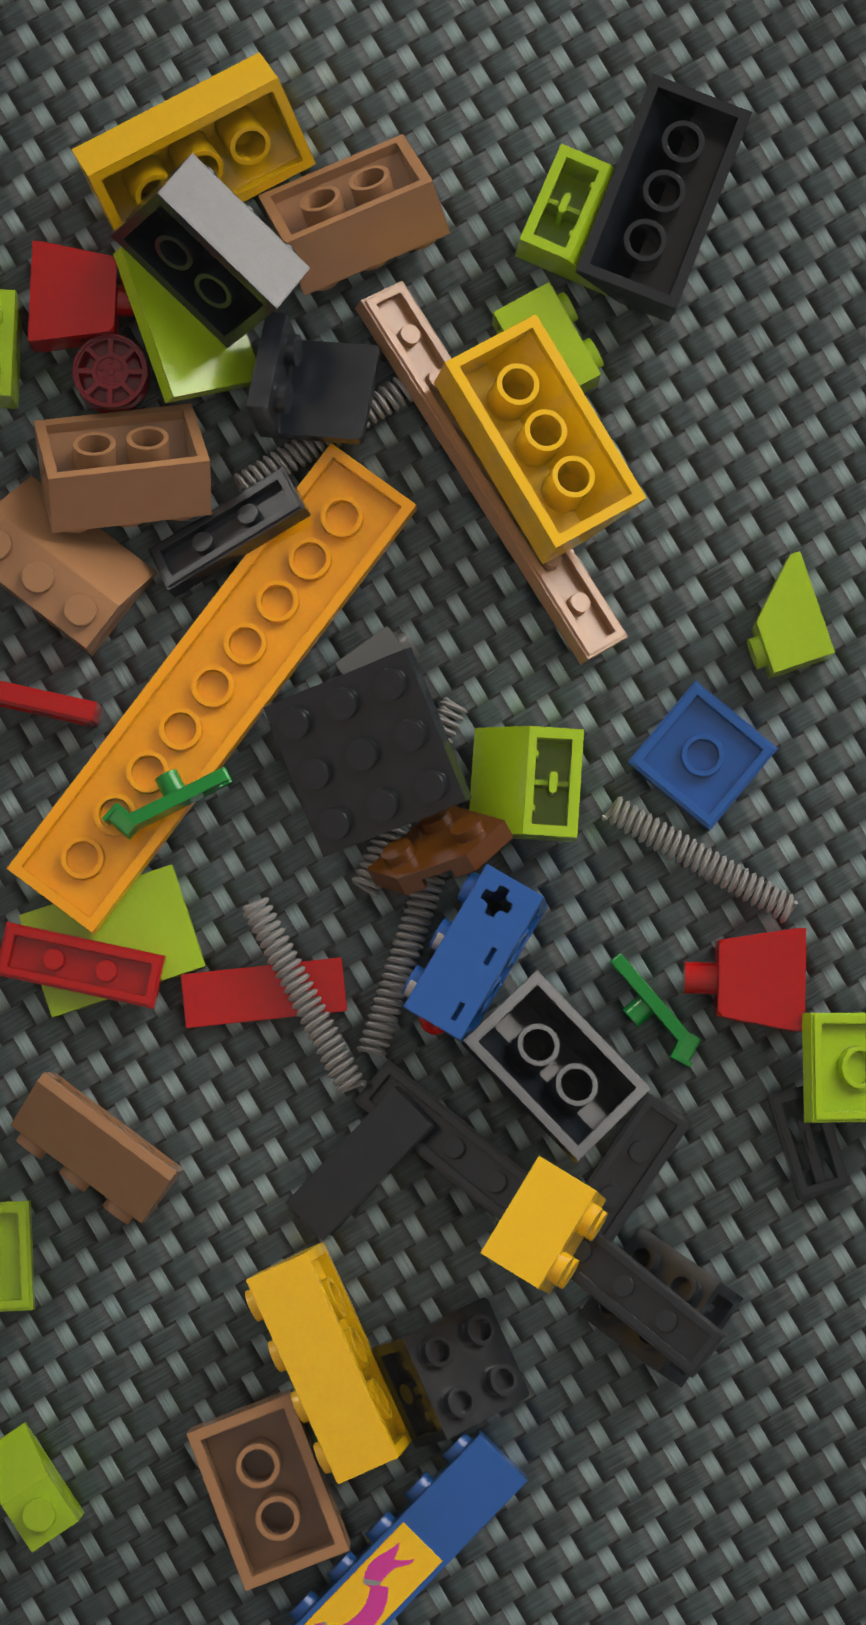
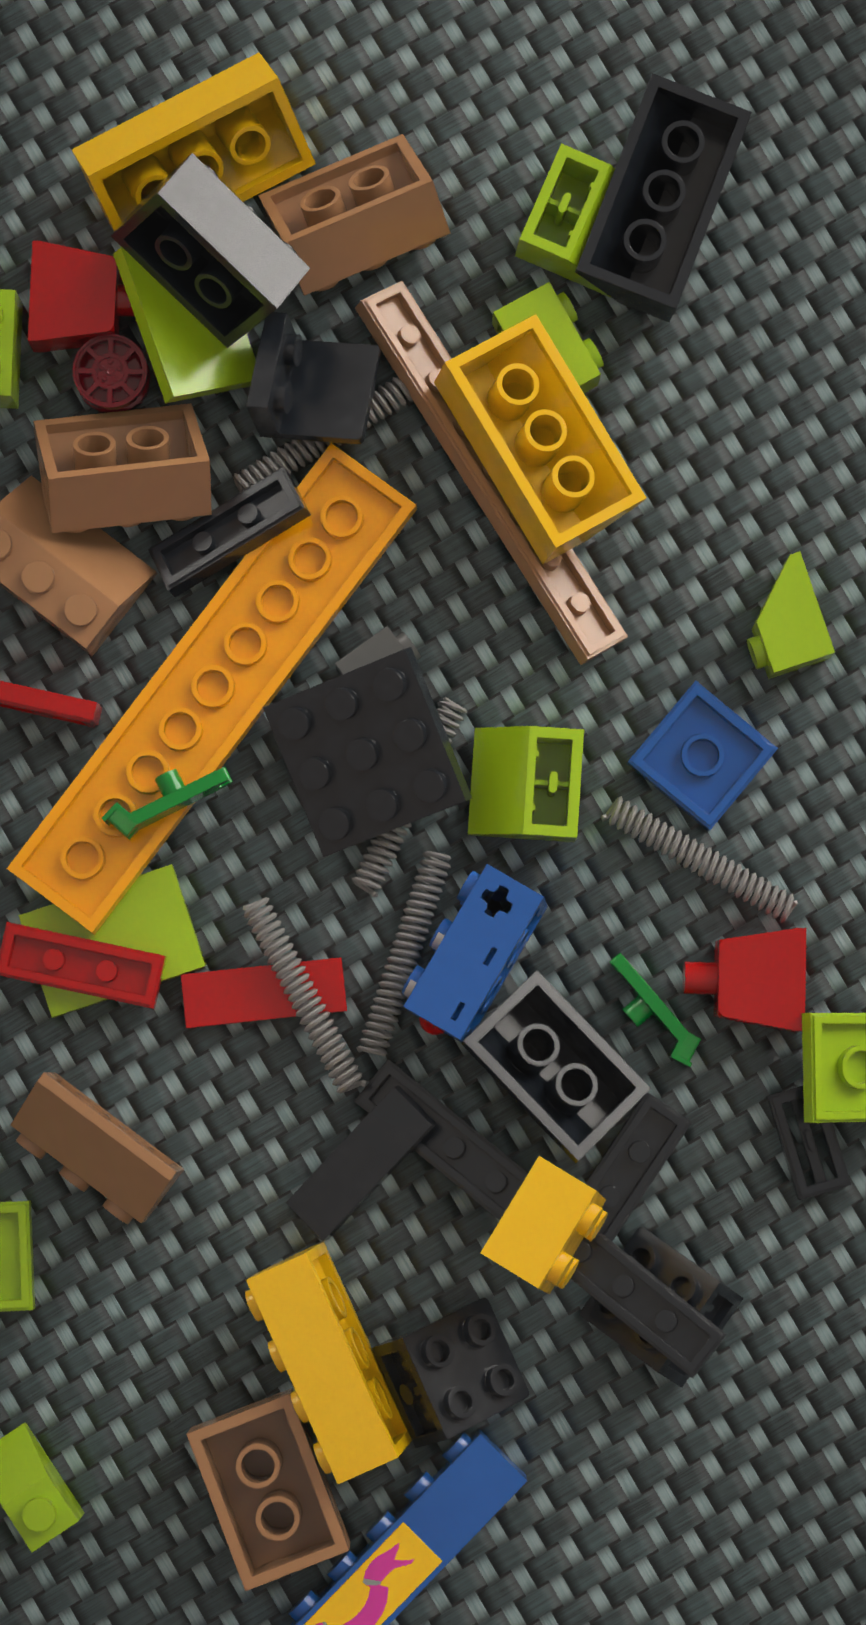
reddish brown plate [367,806,513,895] -> none

